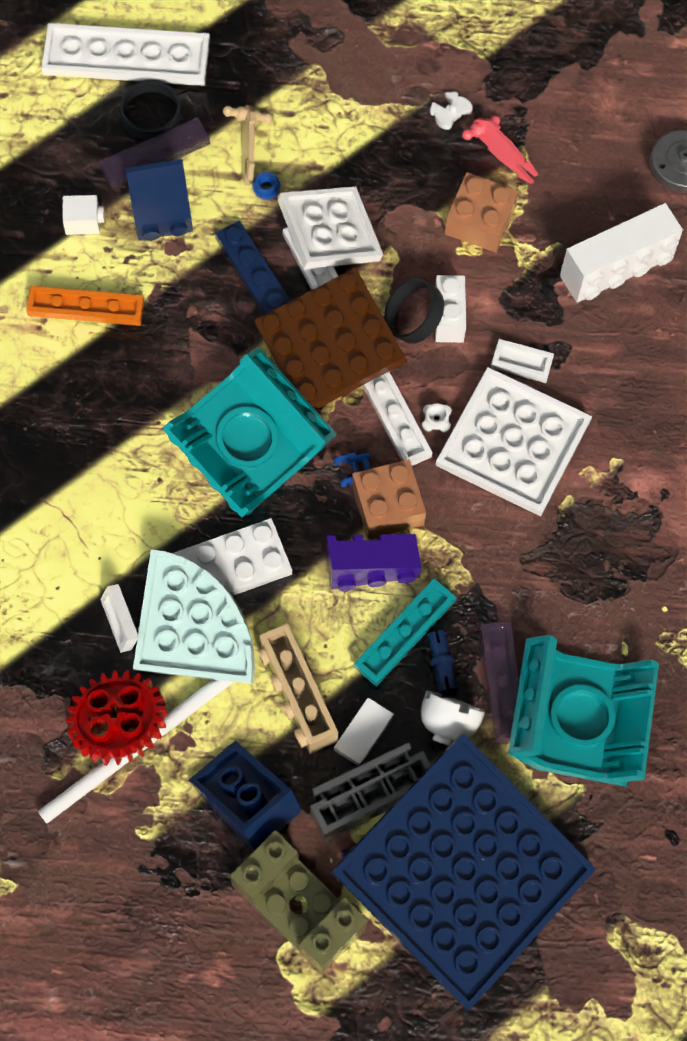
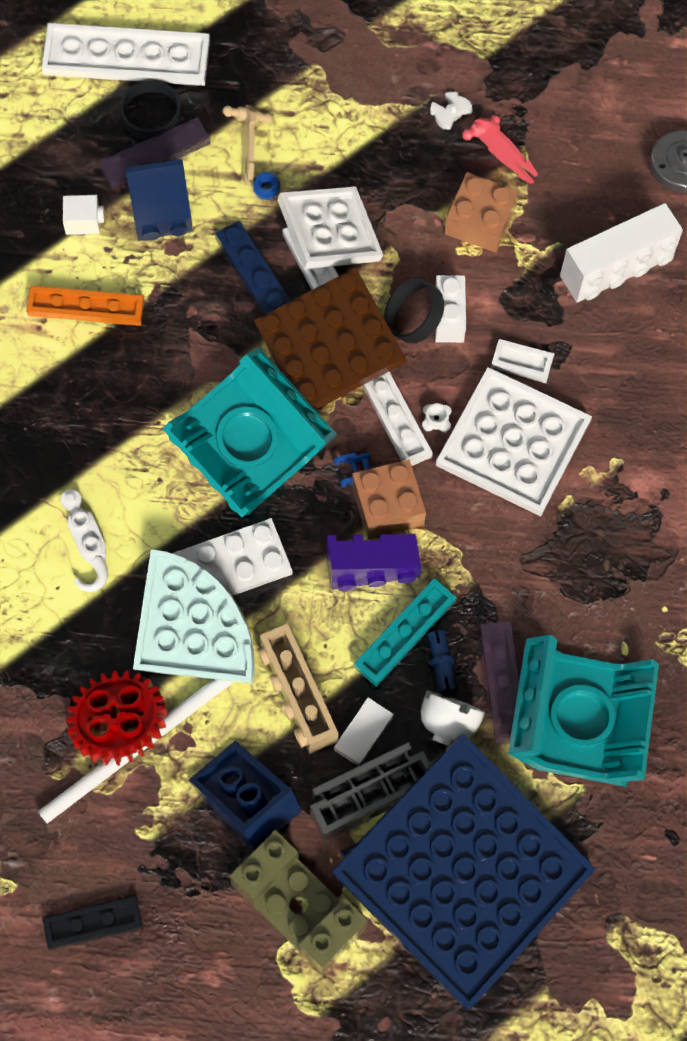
white tile [100,584,139,653] -> none
none -> black tile [42,896,144,951]
none -> white piece [60,490,108,592]

